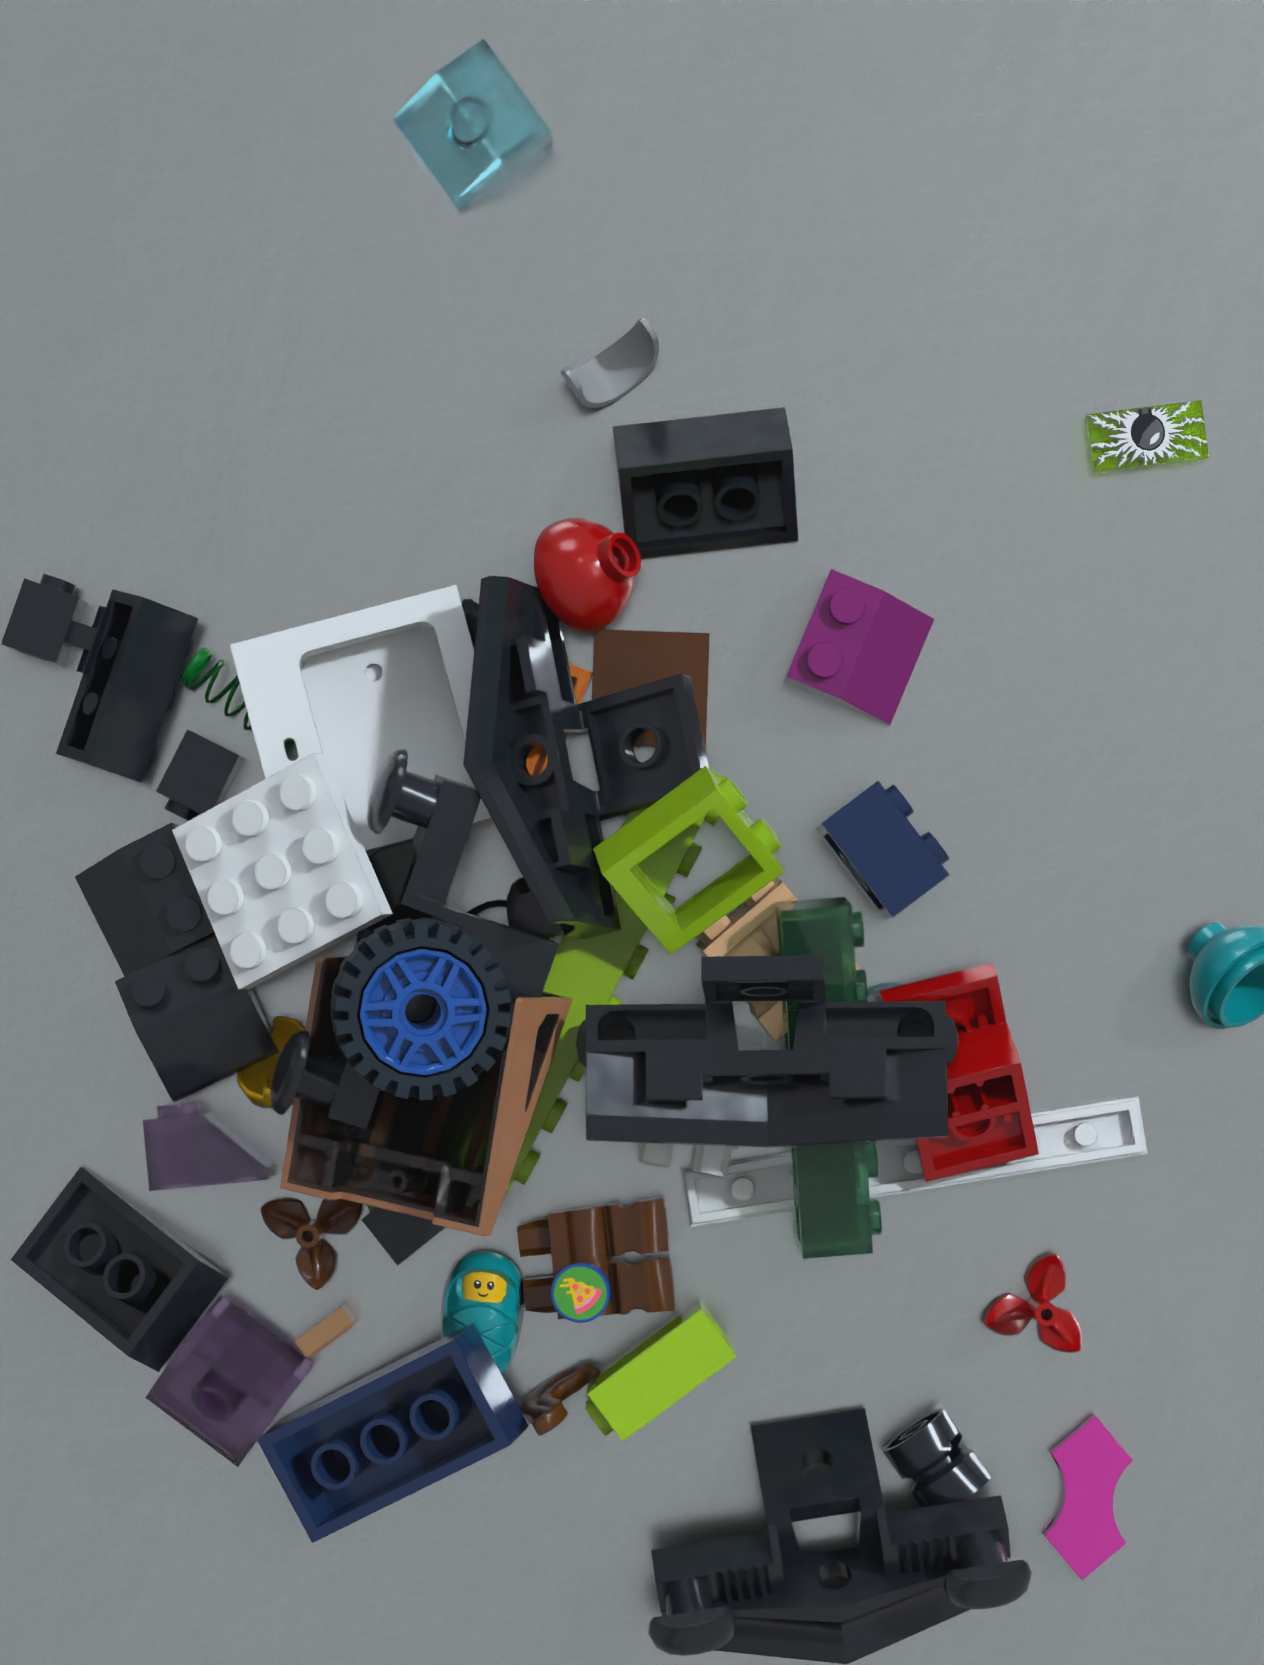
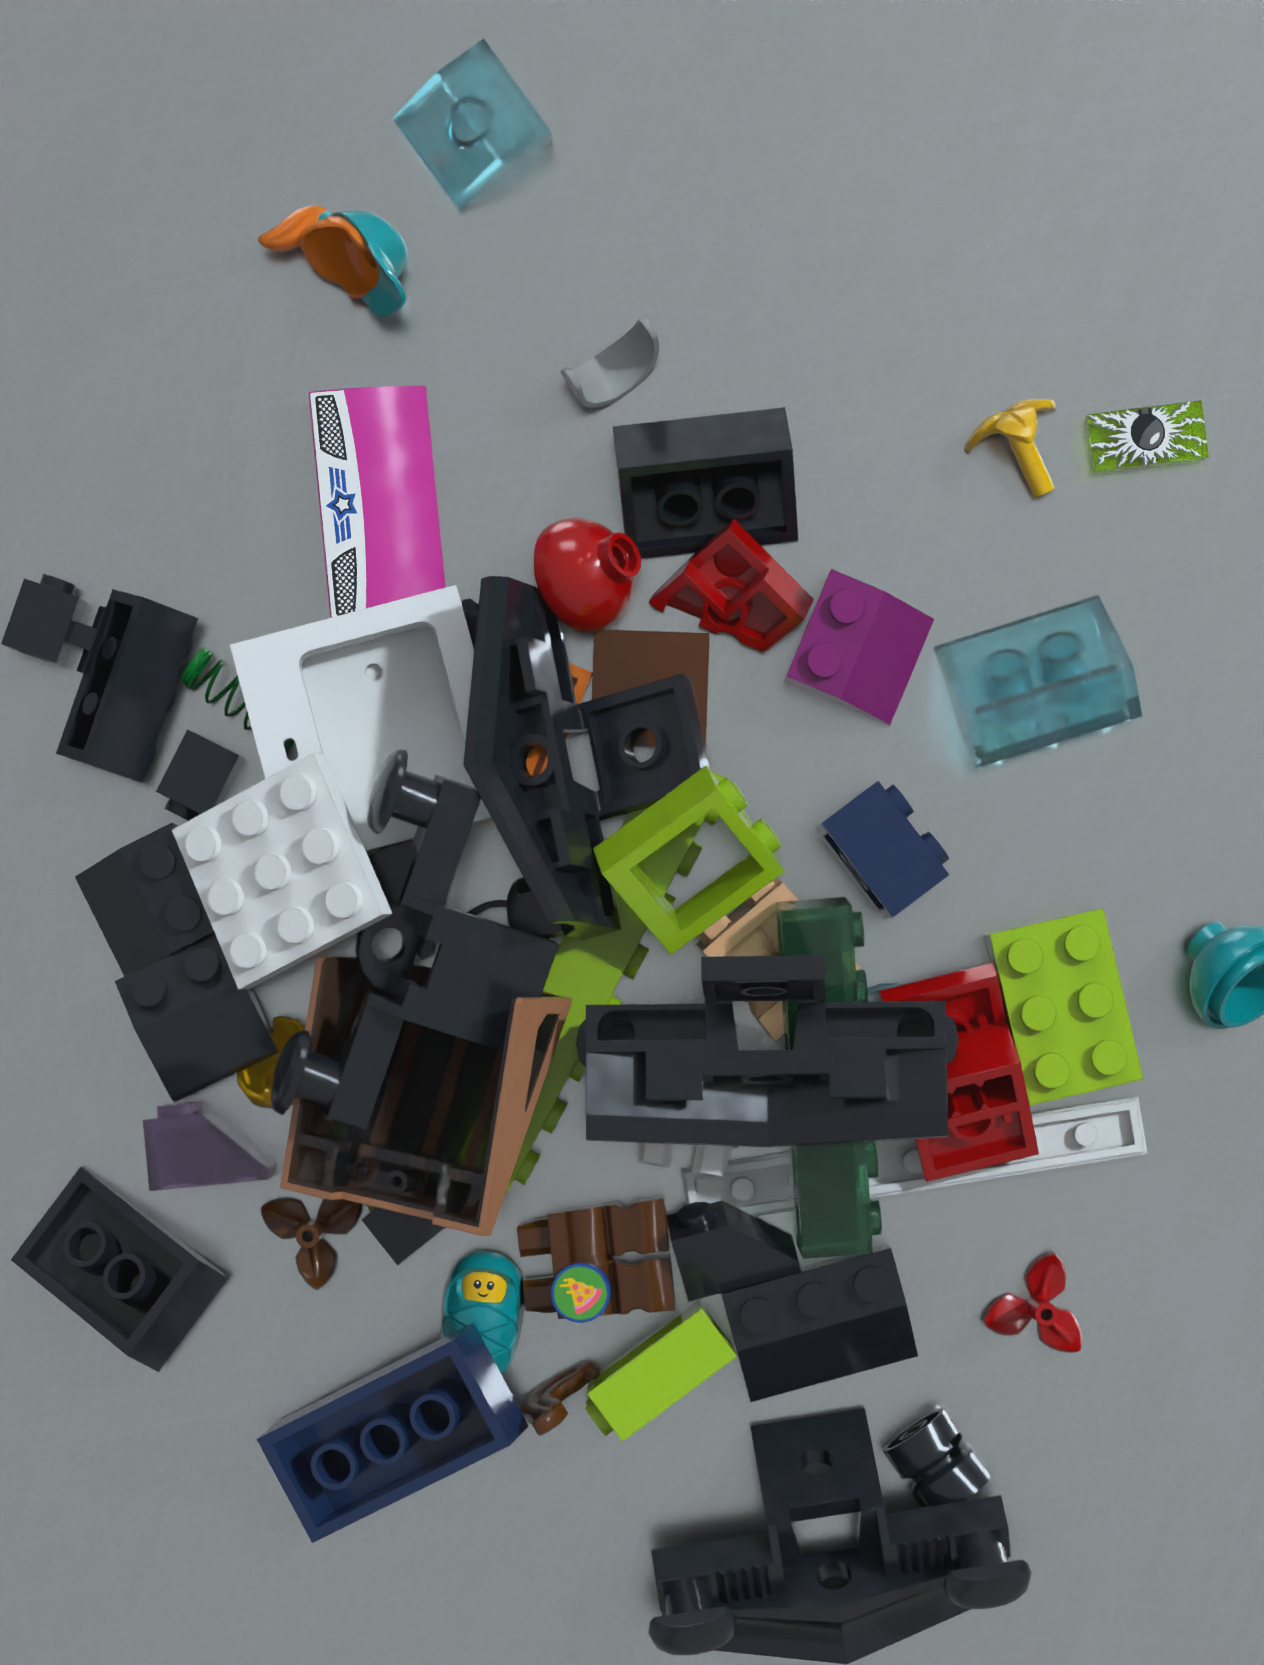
clear purple slope [145,1295,314,1467] -> none
medium nougat tile [294,1302,357,1358] -> none
wheel [330,918,512,1100] -> none
dark pink tile [1043,1414,1133,1580] -> none
none -> orange hair [258,206,408,316]
none -> dark pink slope [309,386,446,618]
none -> red slope [649,519,814,652]
none -> black slope [666,1201,801,1302]
none -> black slope [721,1243,918,1402]
none -> clear light blue slope [934,595,1142,768]
none -> yellow plant [965,399,1056,497]
none -> lime brick [983,908,1144,1106]

